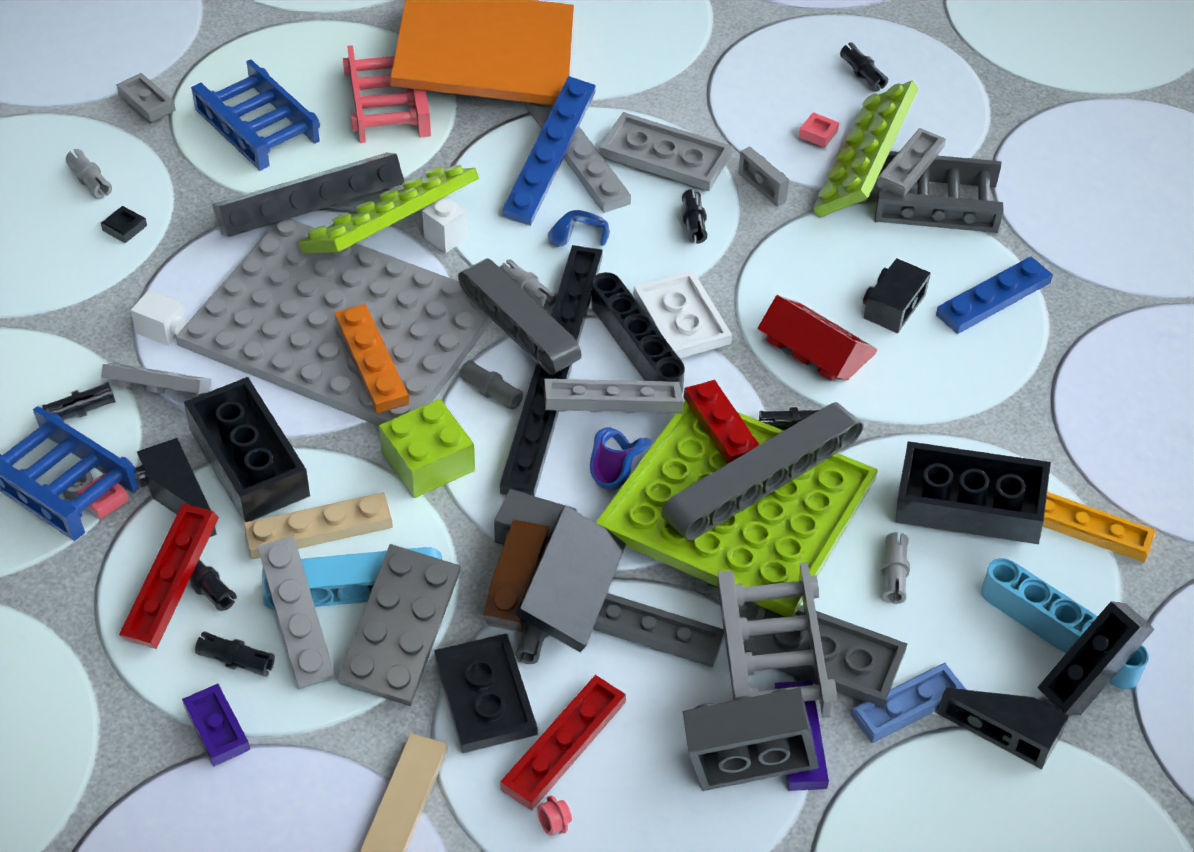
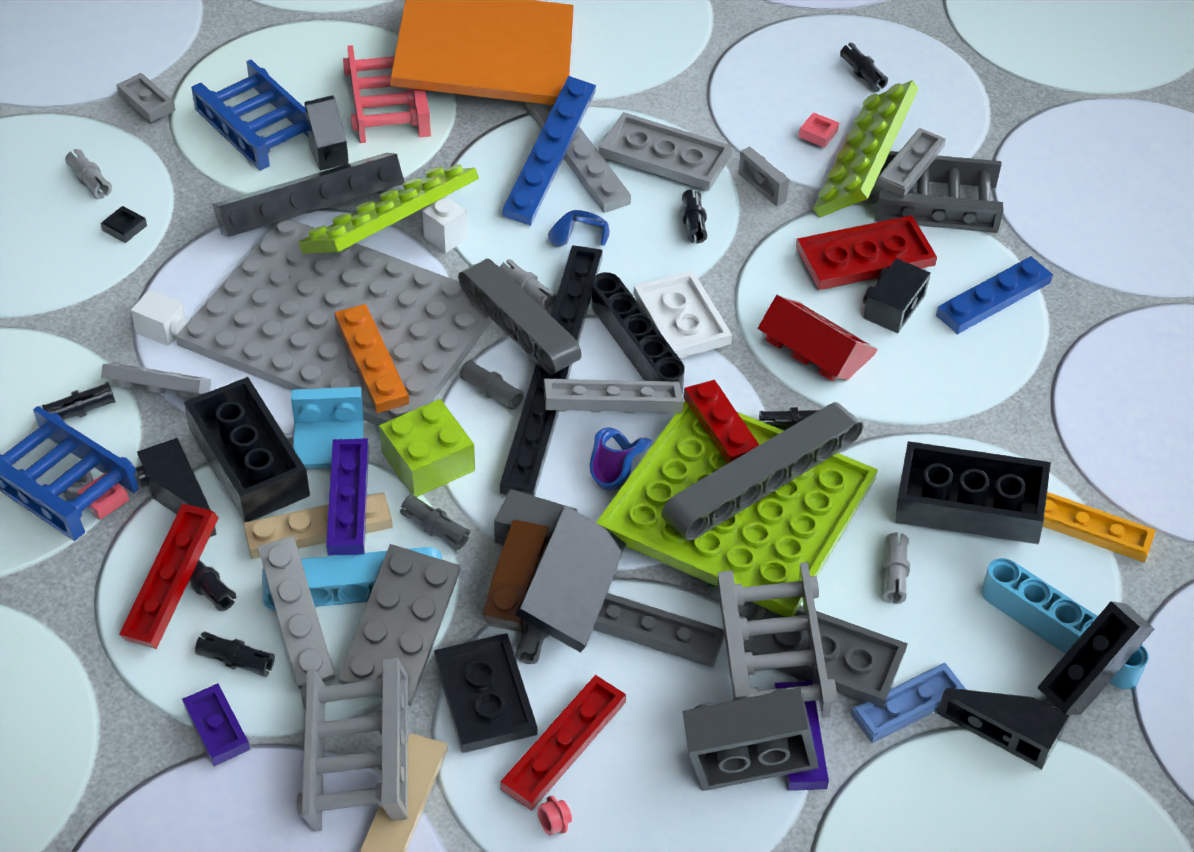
none -> medium azure bracket [291,387,364,469]
none -> light grey fence [297,657,408,831]
none -> slope [304,95,349,171]
none -> dark purple plate [326,438,369,556]
none -> dark grey pin [400,494,470,550]
none -> red plate [796,215,937,290]

